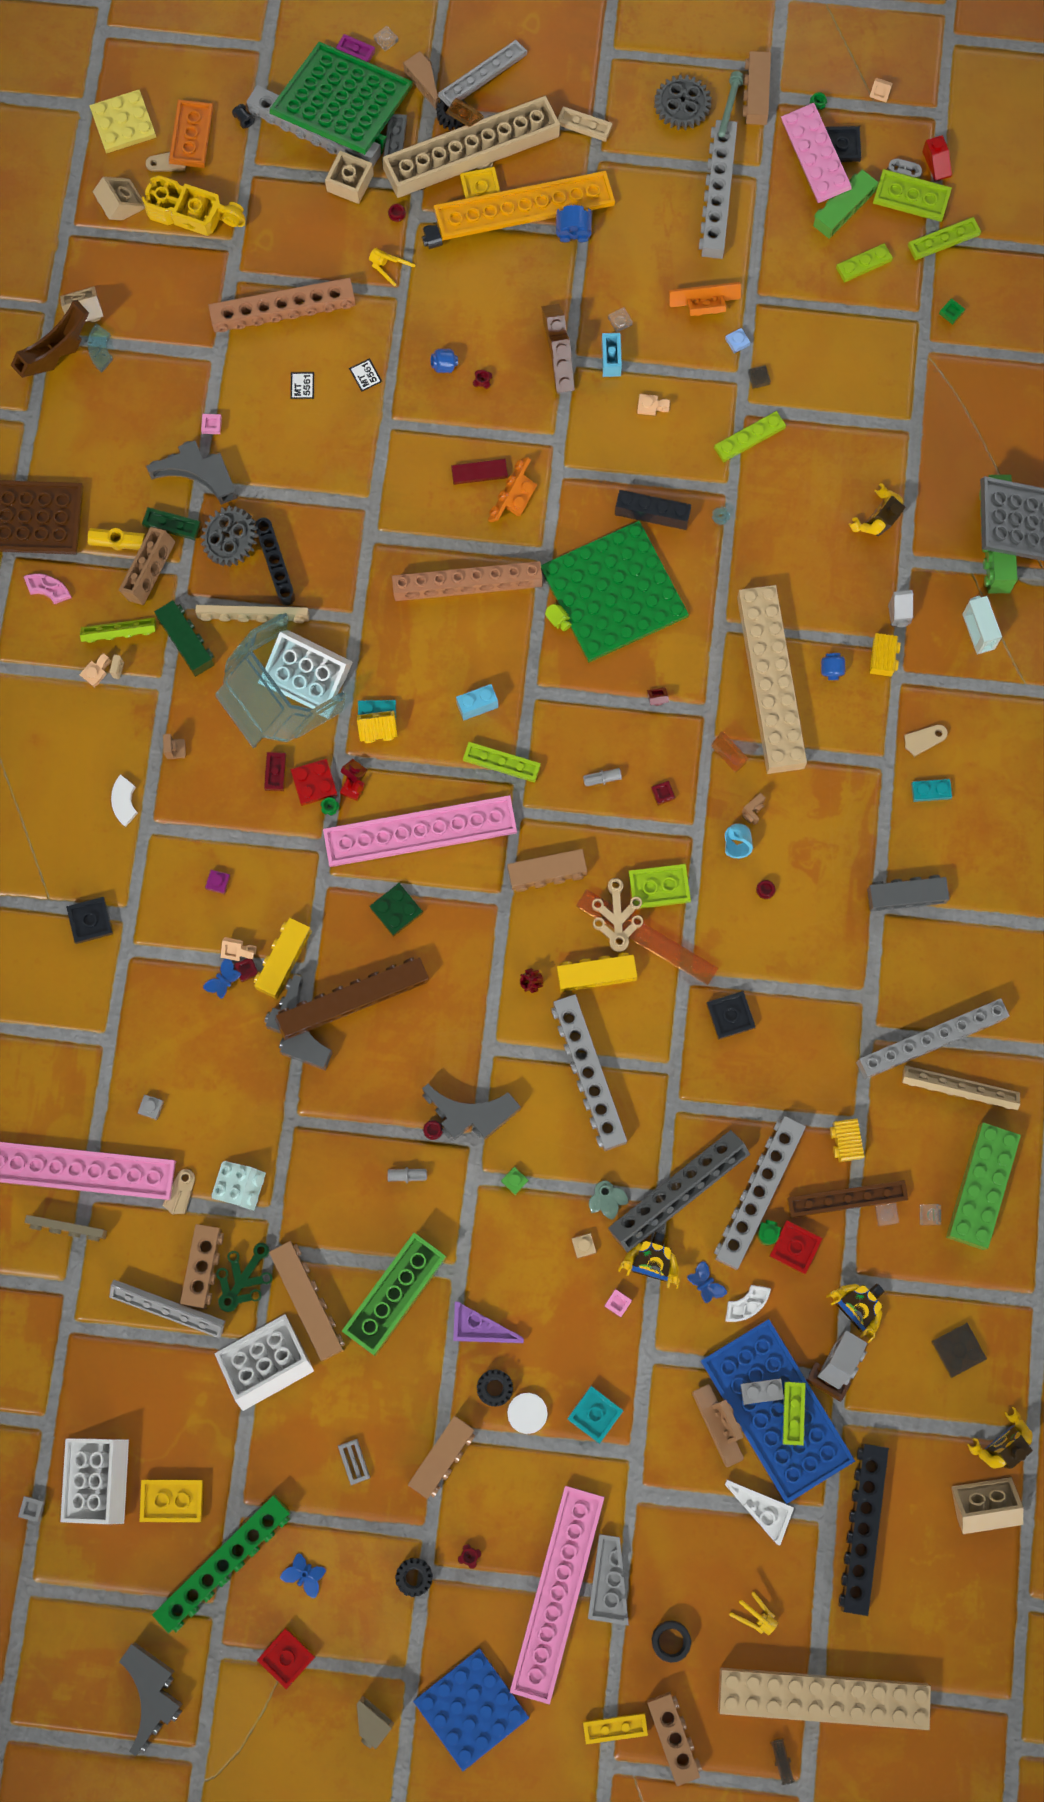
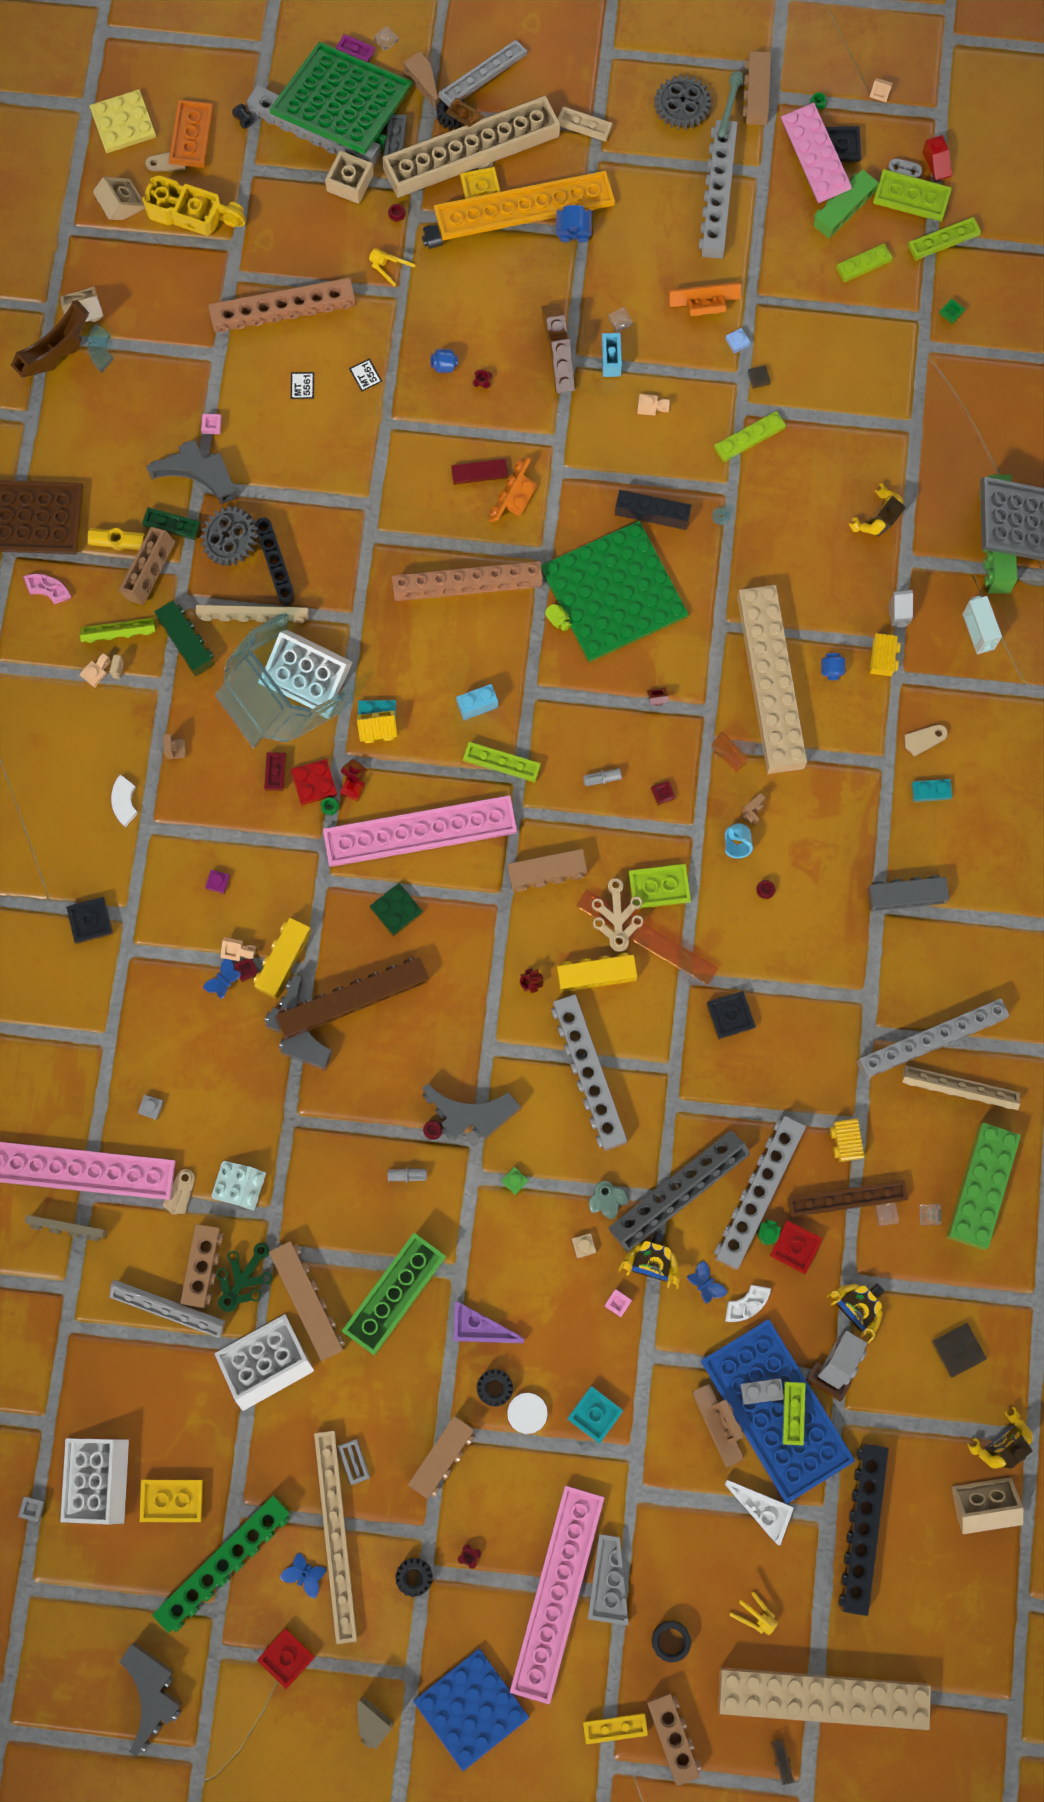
none -> tan plate [314,1431,357,1644]

